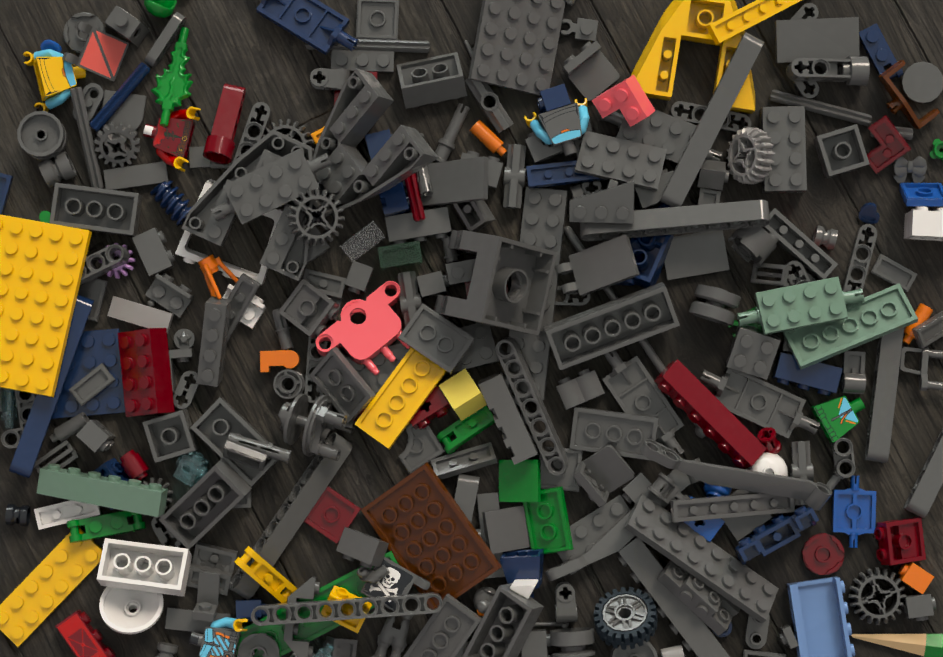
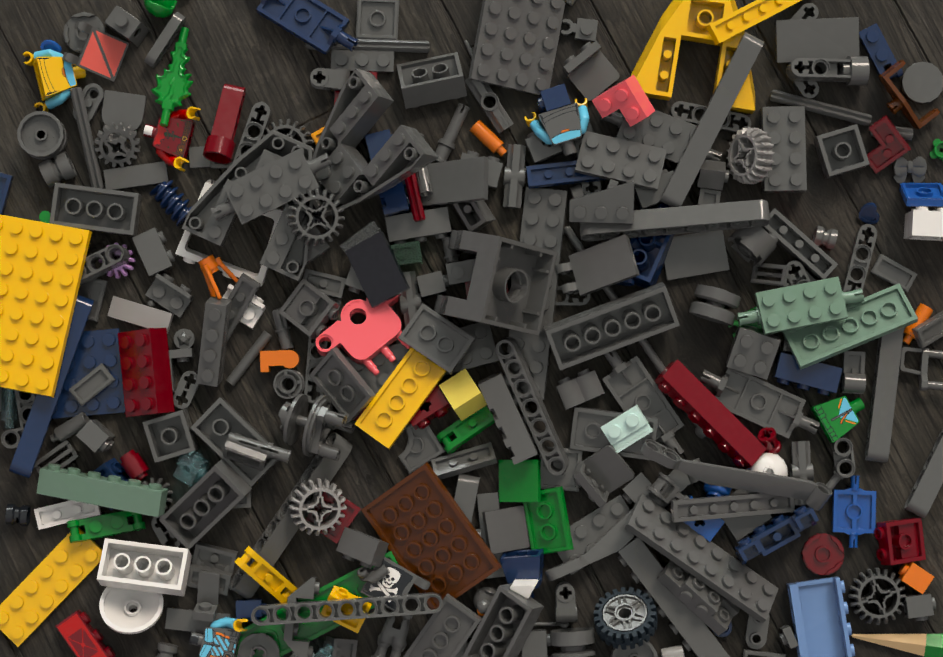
dark blue axle [89,62,150,132] -> none
none -> dark grey piece [226,330,273,386]
none -> light grey gear [289,478,347,536]
none -> black tile [345,231,410,308]
none -> light aqua plate [600,405,653,453]

